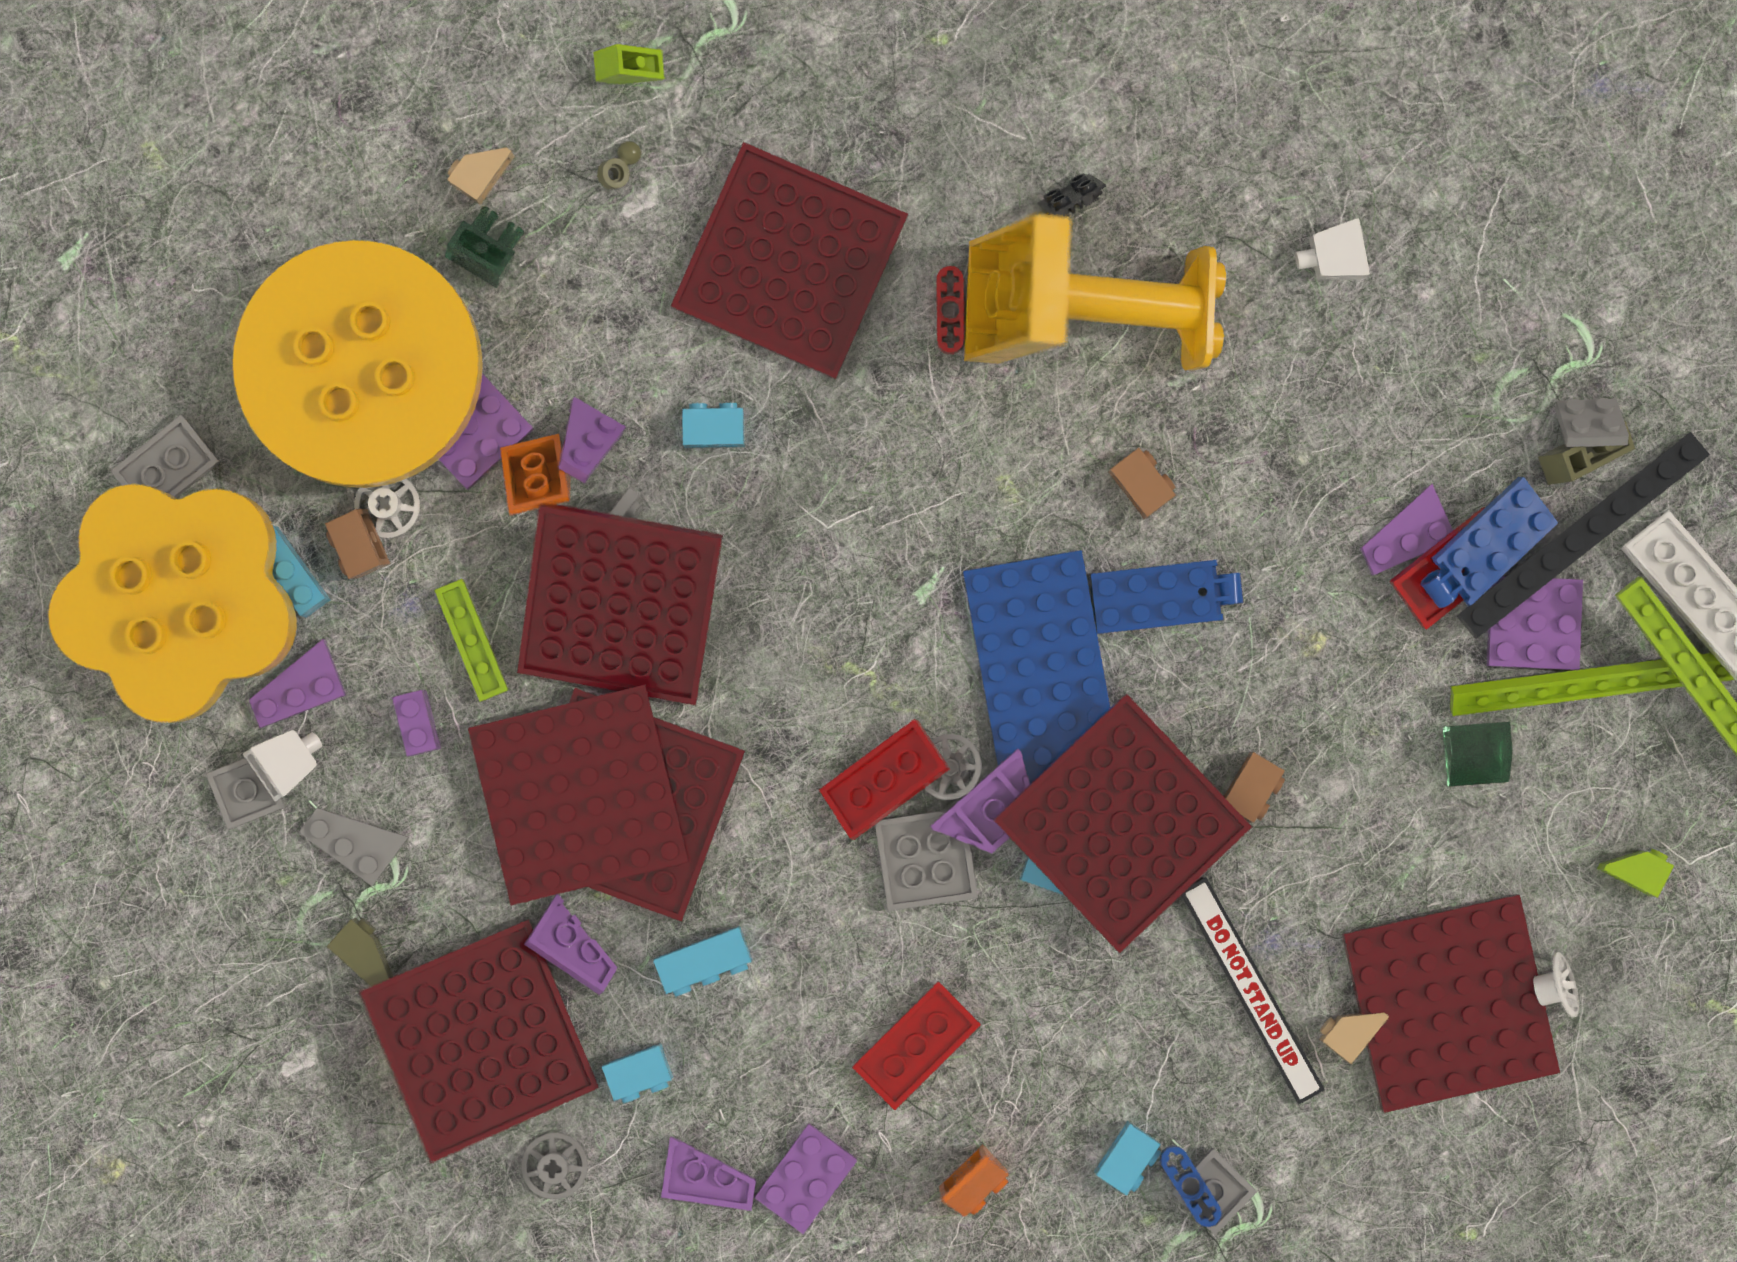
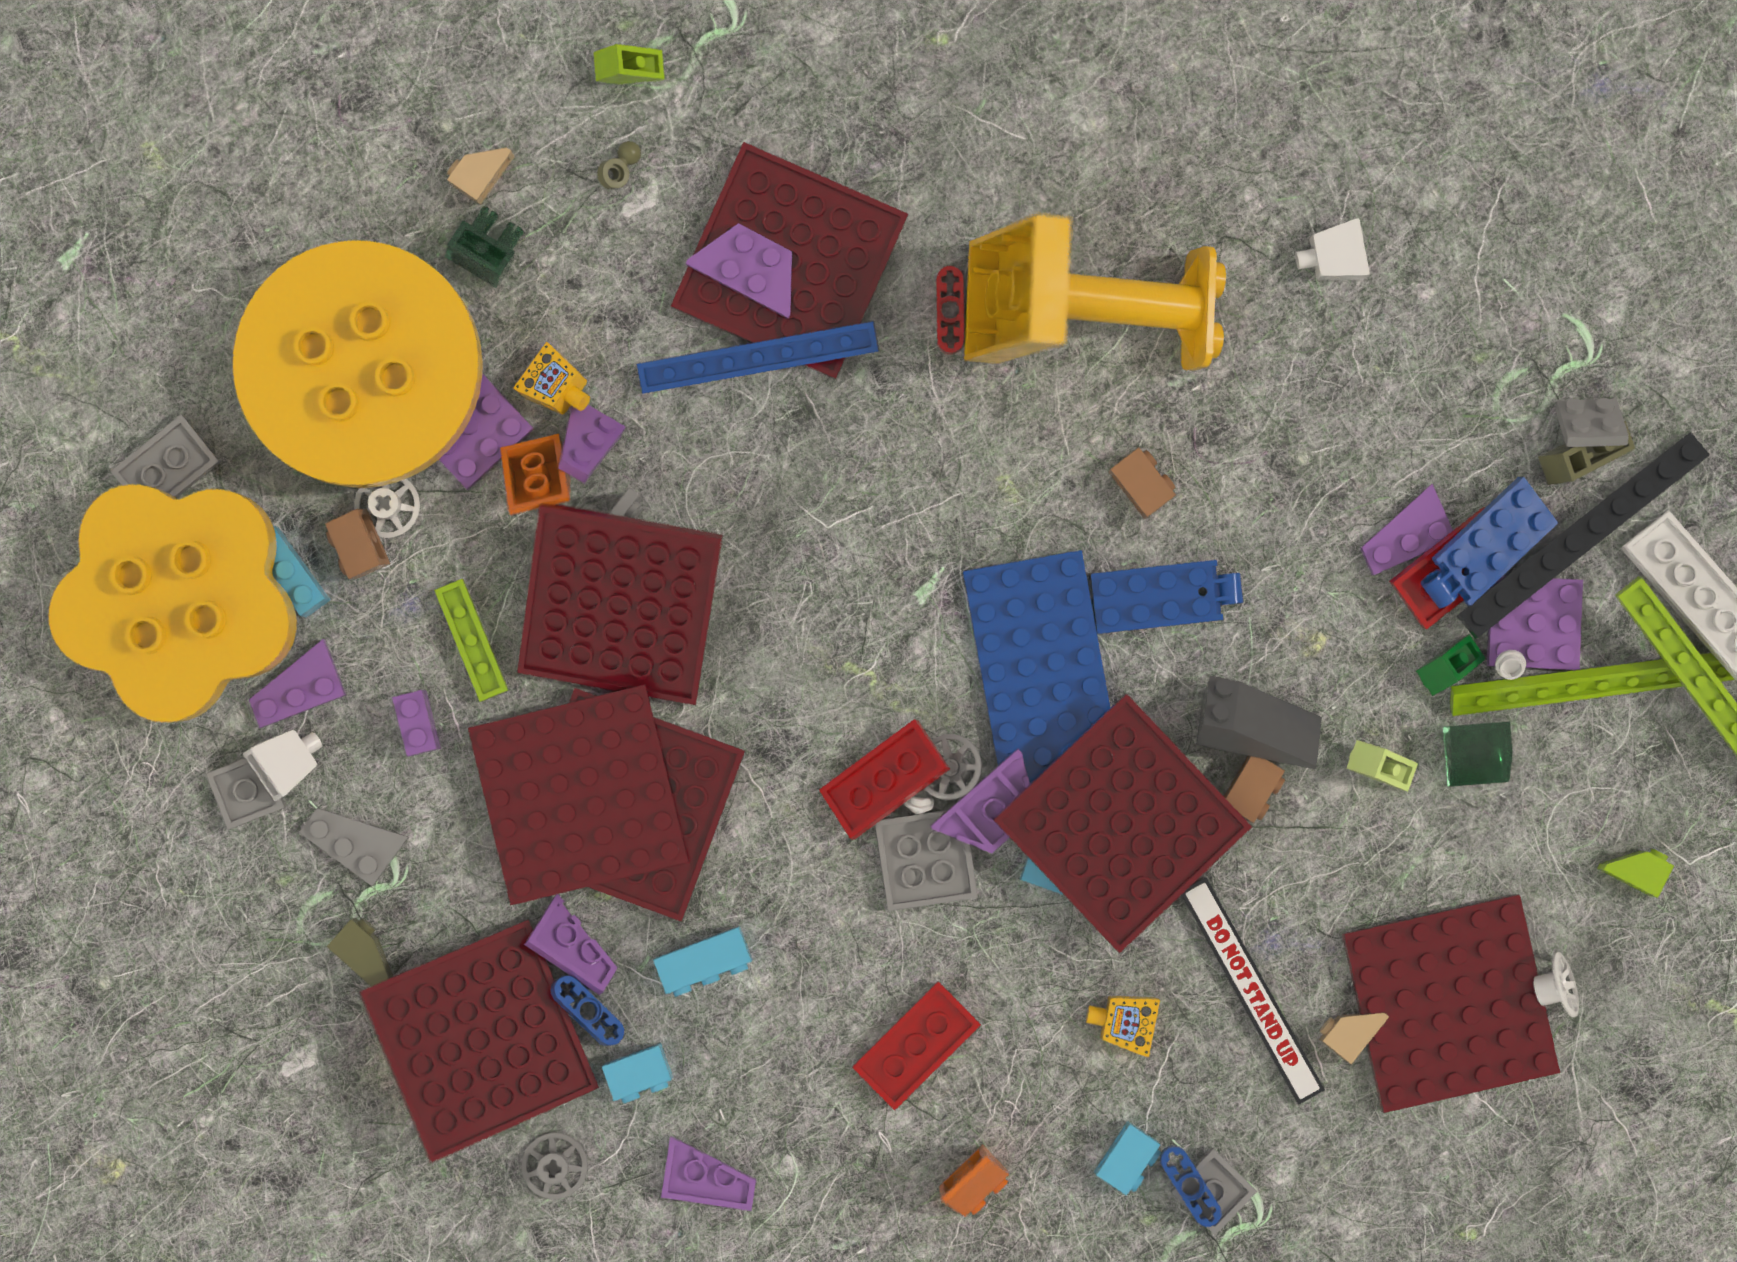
medium azure brick [682,403,745,448] -> none
medium lavender plate [754,1123,857,1234] -> none
black hinge [1038,173,1106,218] -> none
none -> yellow torso [513,342,590,415]
none -> blue beam [551,976,624,1046]
none -> blue plate [637,321,880,394]
none -> medium lavender wing [685,223,792,319]
none -> white plate [904,789,934,814]
none -> torso [1086,996,1160,1057]
none -> dark grey slope [1196,675,1322,769]
none -> yellowish green slope [1347,740,1418,792]
none -> green slope [1416,634,1486,696]
none -> white plate [1495,650,1526,680]

